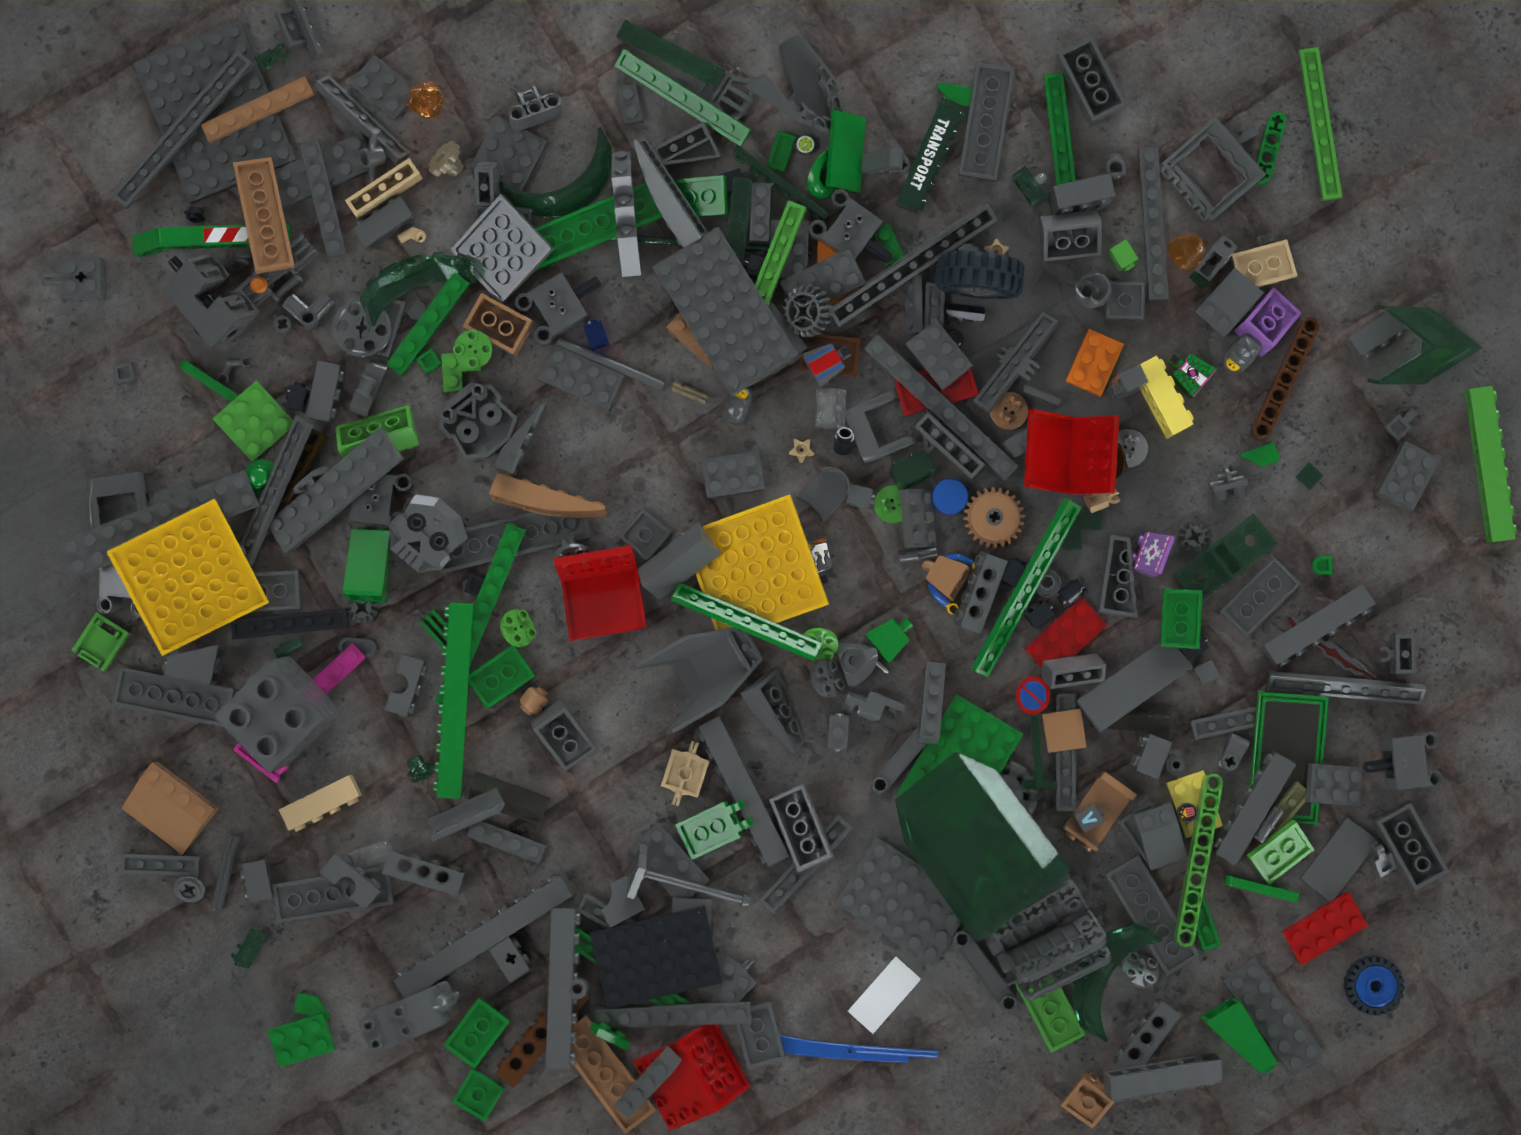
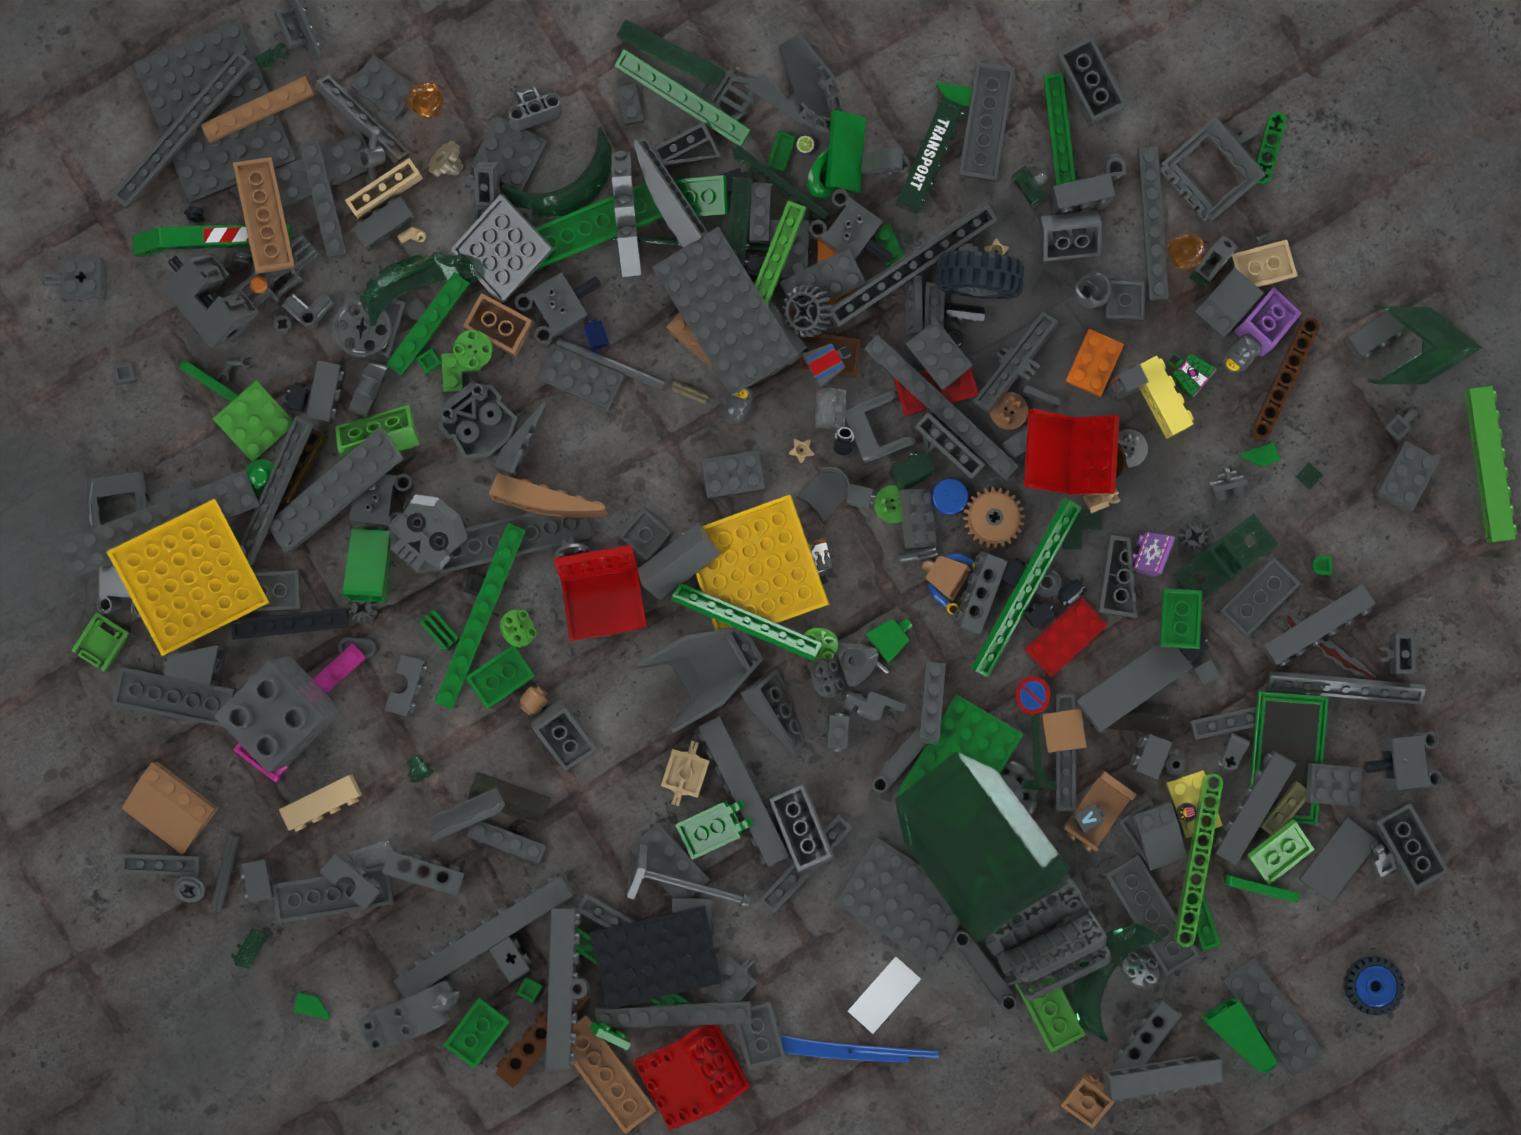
green plate [267,1012,336,1067] -> none
clear green pin [273,635,304,659] -> none
dark grey slope [293,466,329,494] -> none
green brick [434,602,473,799] -> none
green plate [452,1068,506,1122] -> none
dark grey tile [601,876,645,928] -> none
dark grey brick [614,1046,682,1119] -> none
dark grey brick [1041,653,1106,689] -> none
bright green brick [1107,240,1138,272] -> none
dark grey axle [1253,806,1283,844] -> none
red plate [1281,891,1368,966] -> none
bright green plate [1298,47,1342,201] -> none
none -> green tile [516,976,543,1003]

